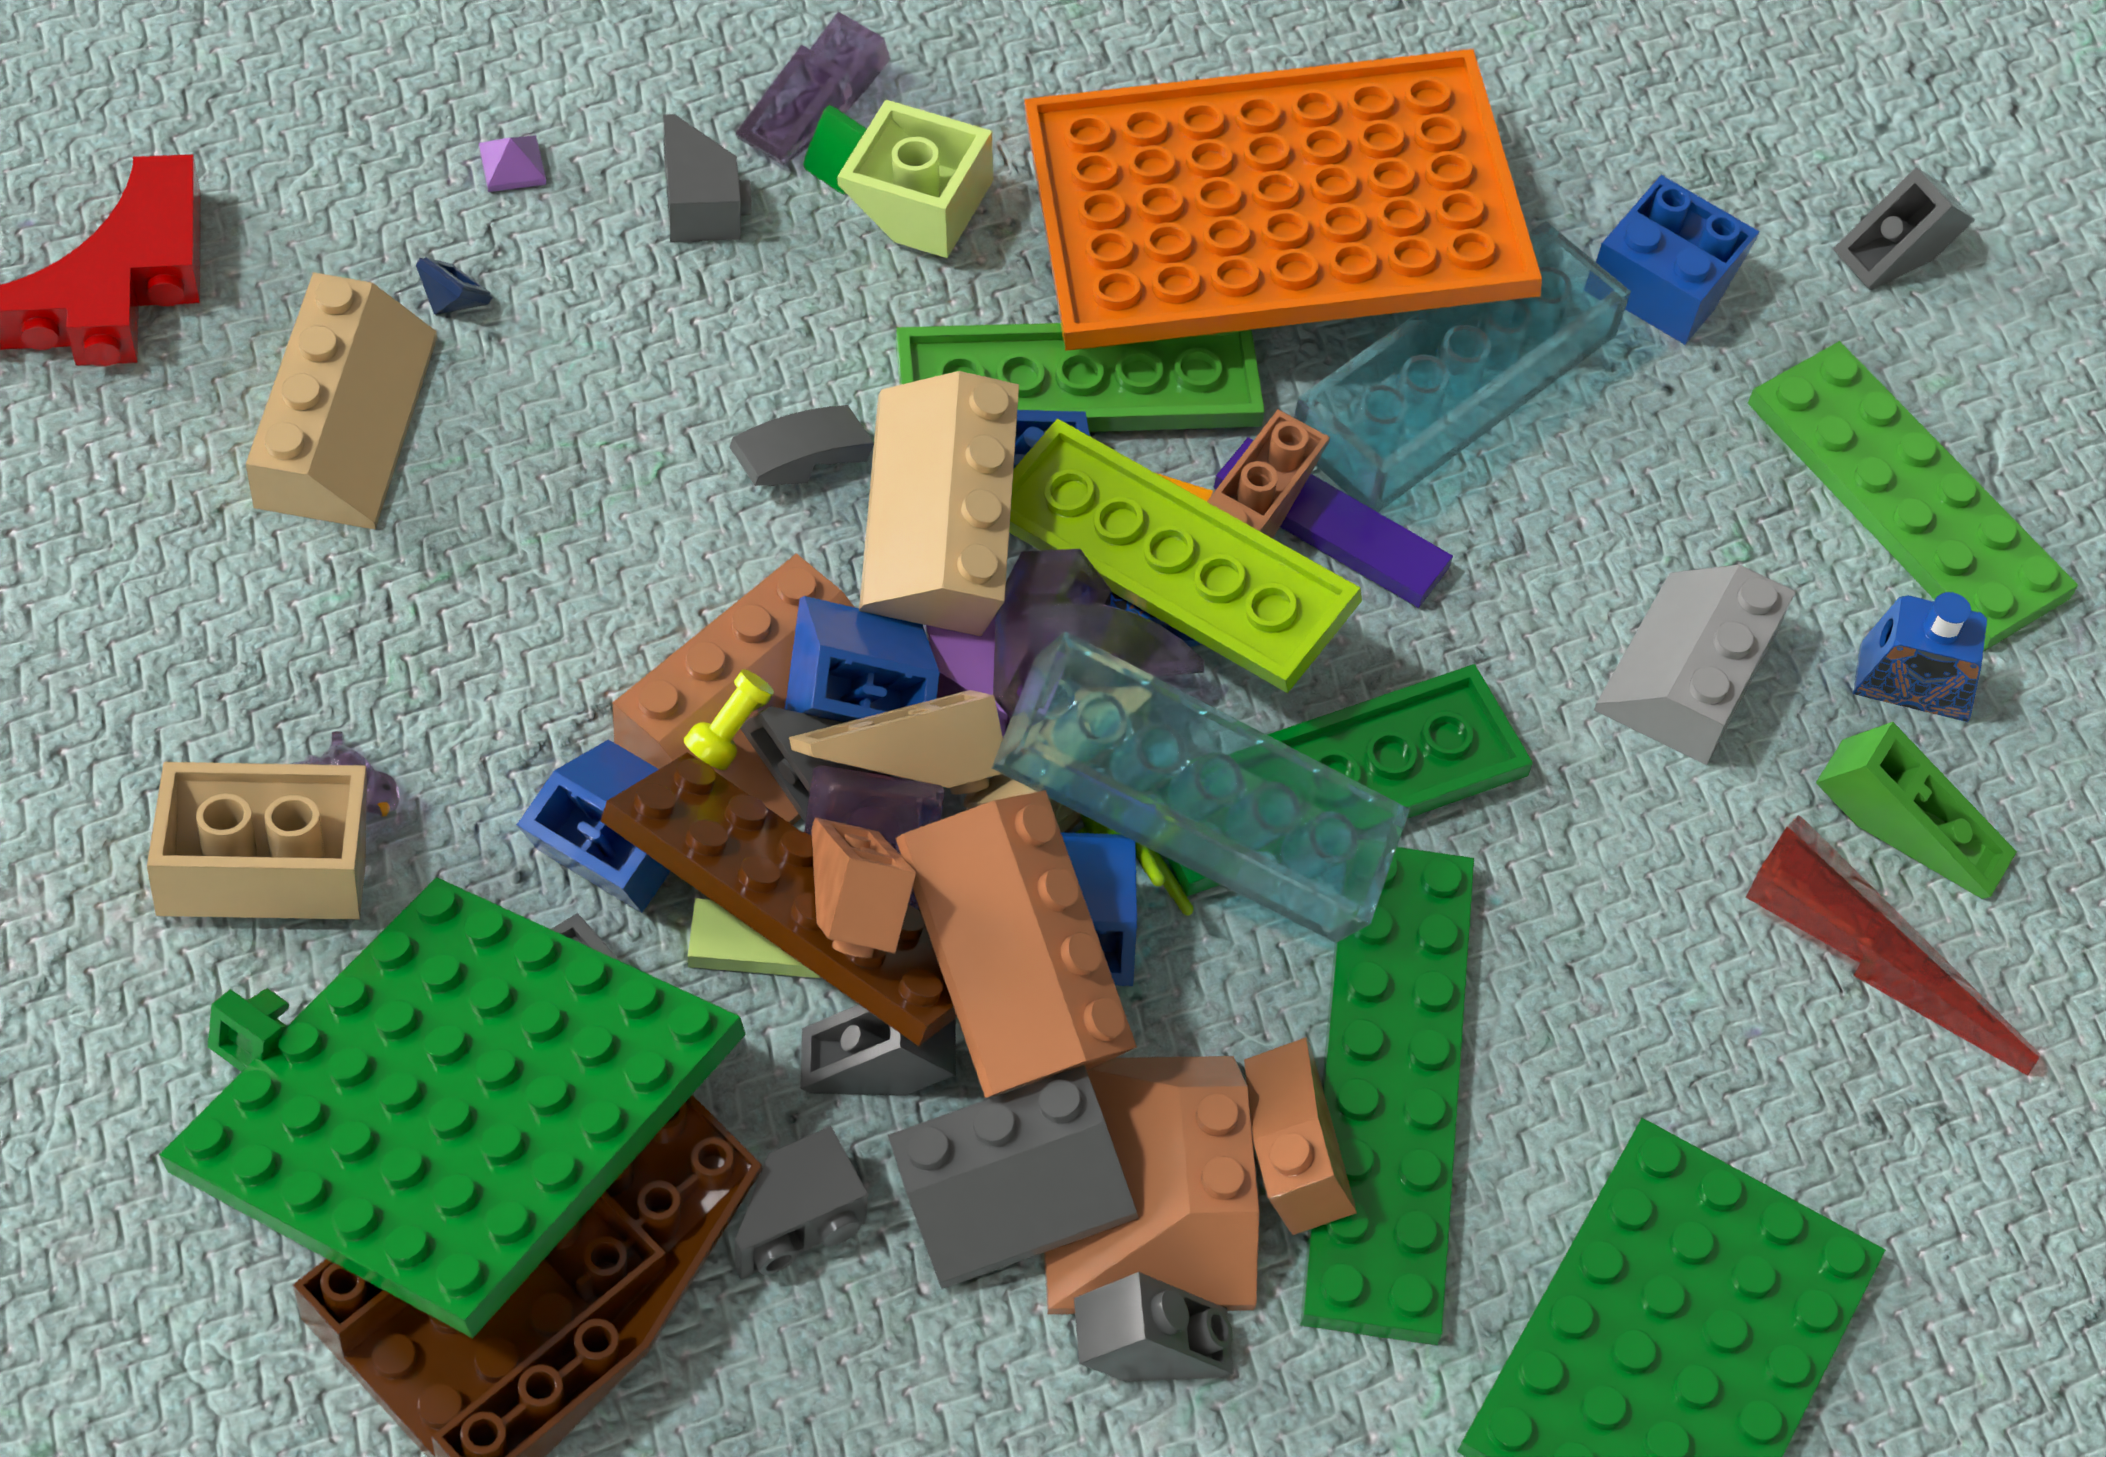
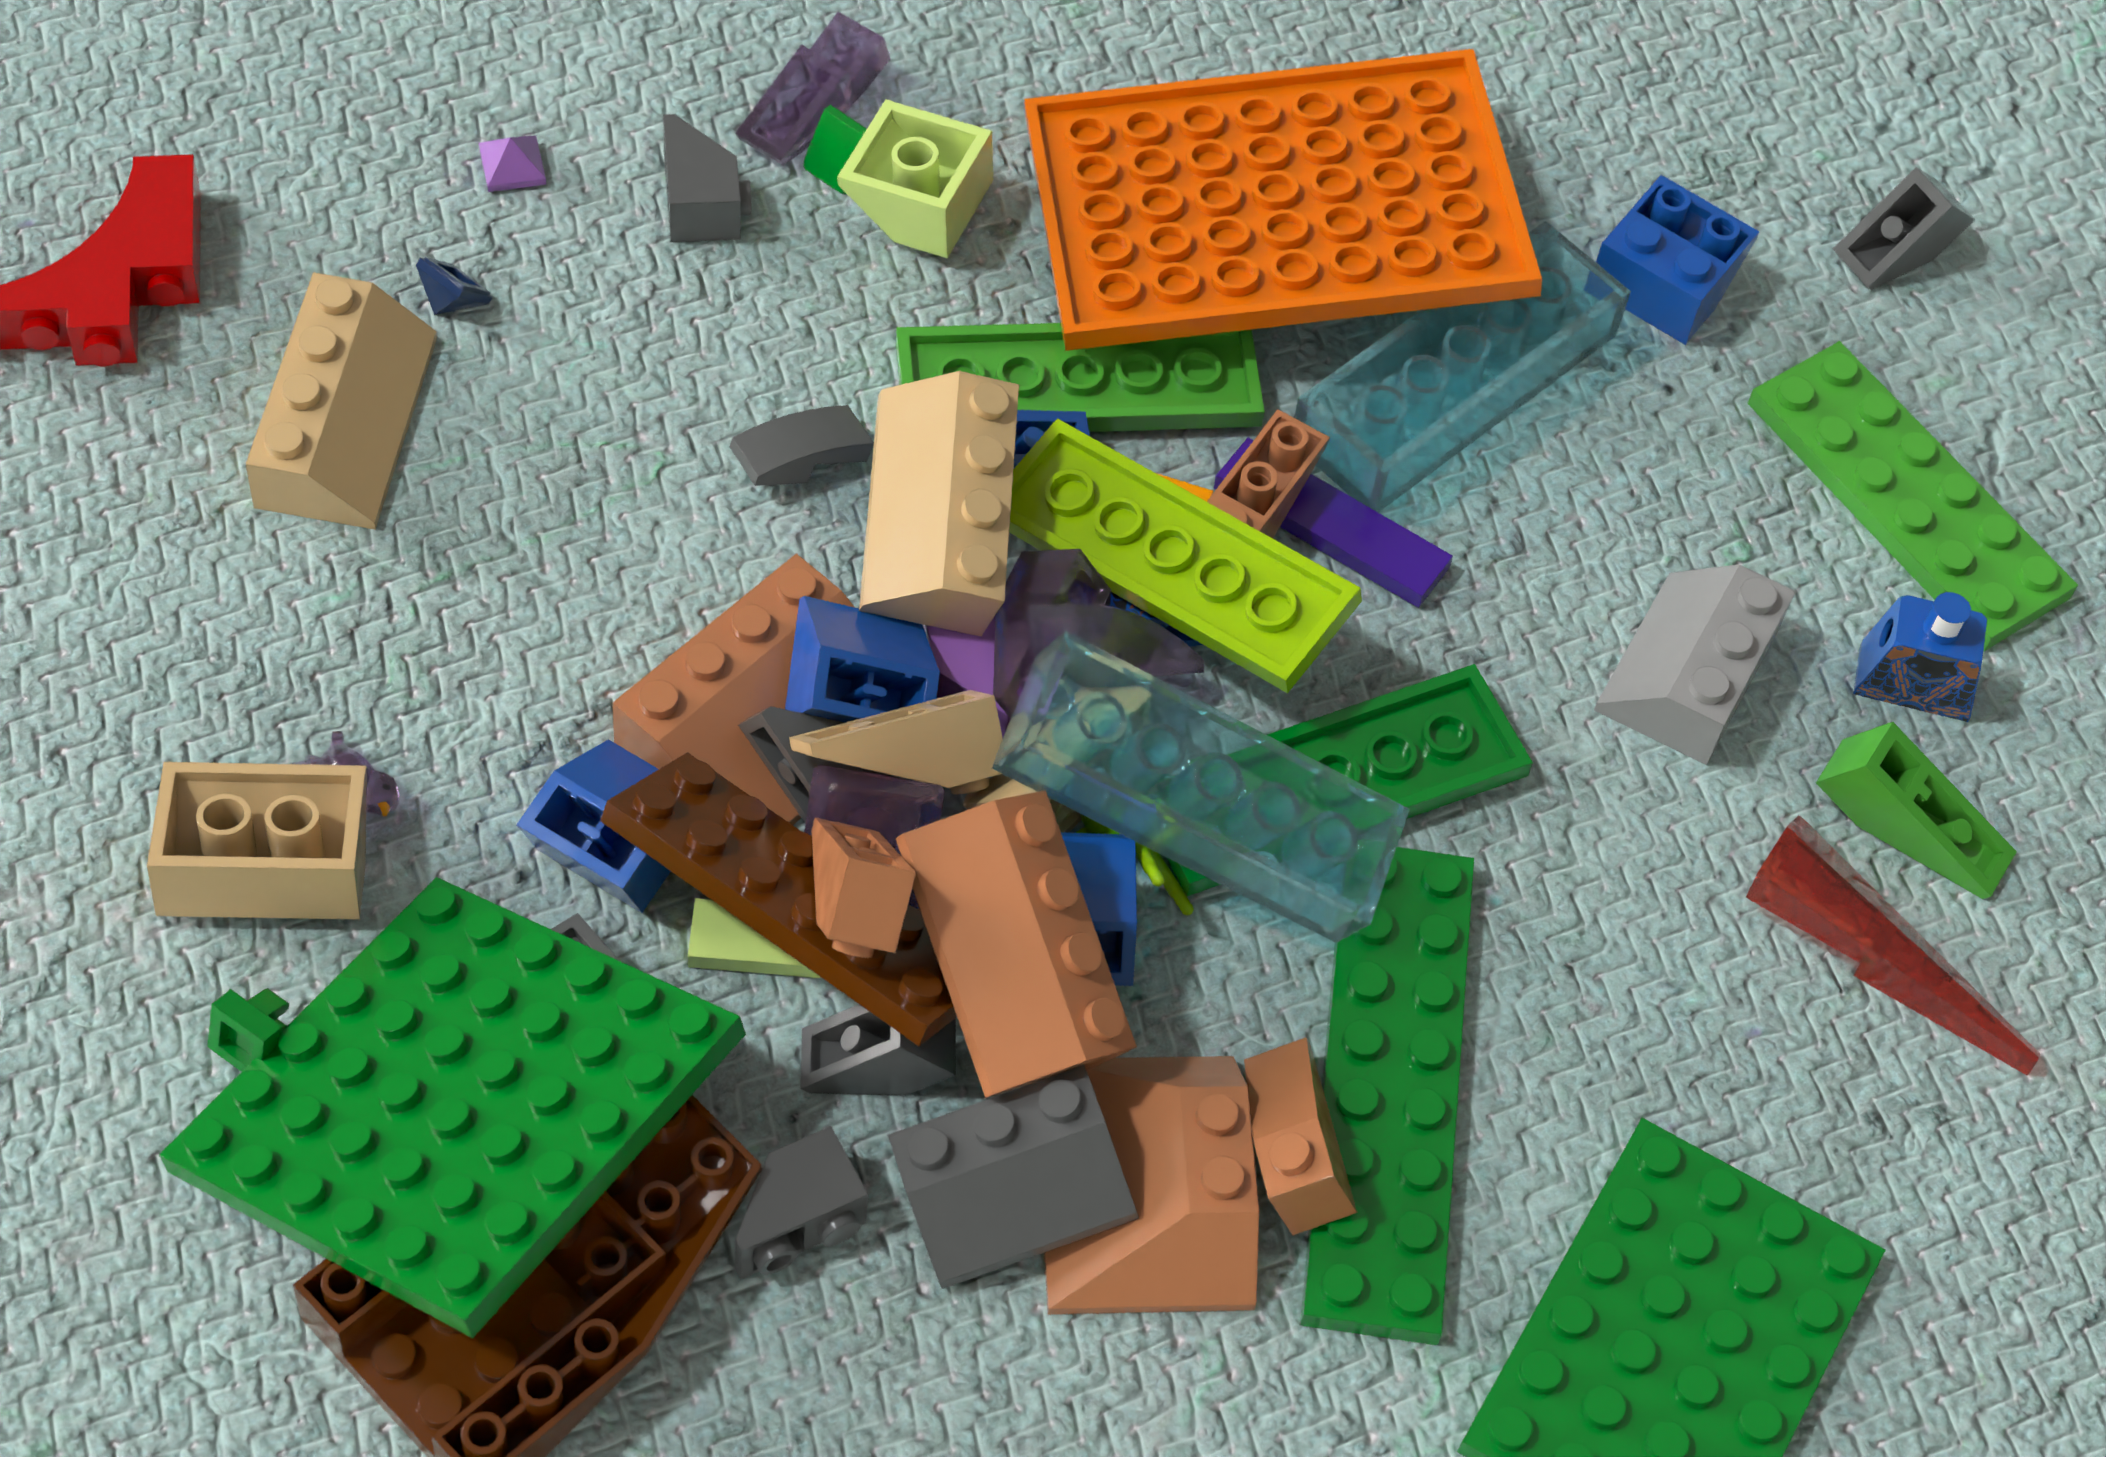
neon yellow piece [684,669,774,770] -> none
dark grey slope [1074,1272,1234,1382] -> none

